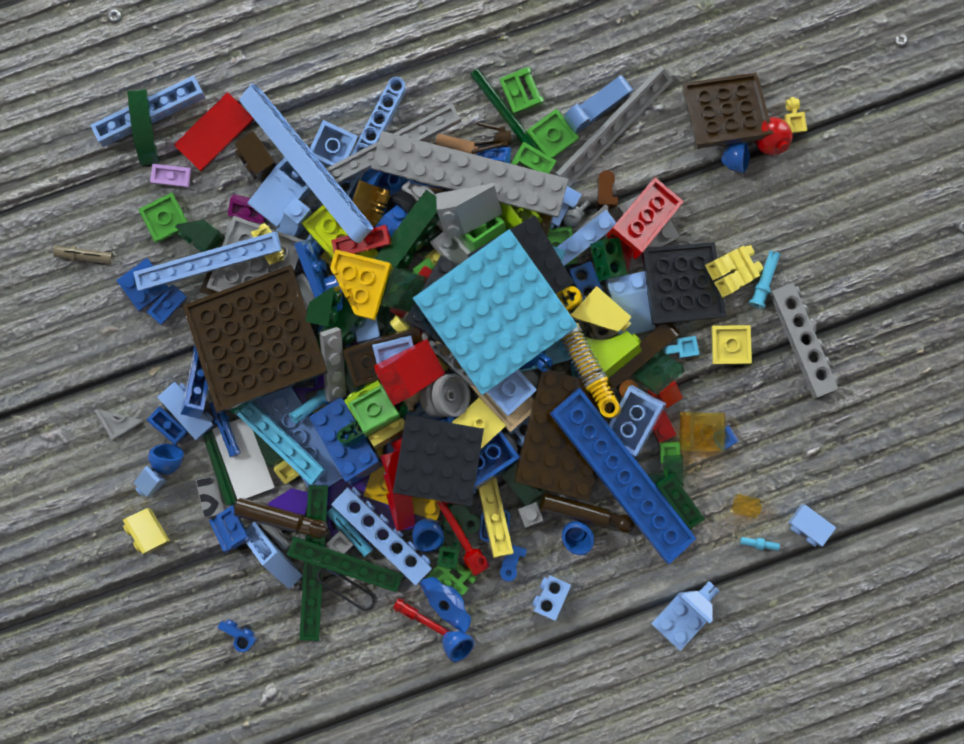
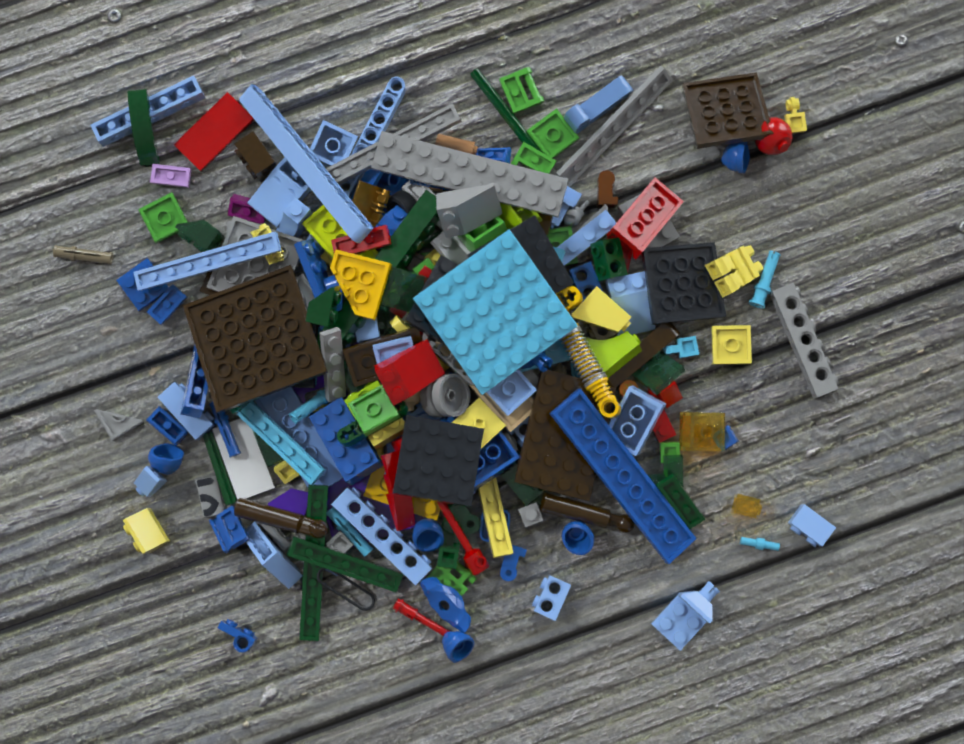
dark brown plant [471,122,511,154] -> none

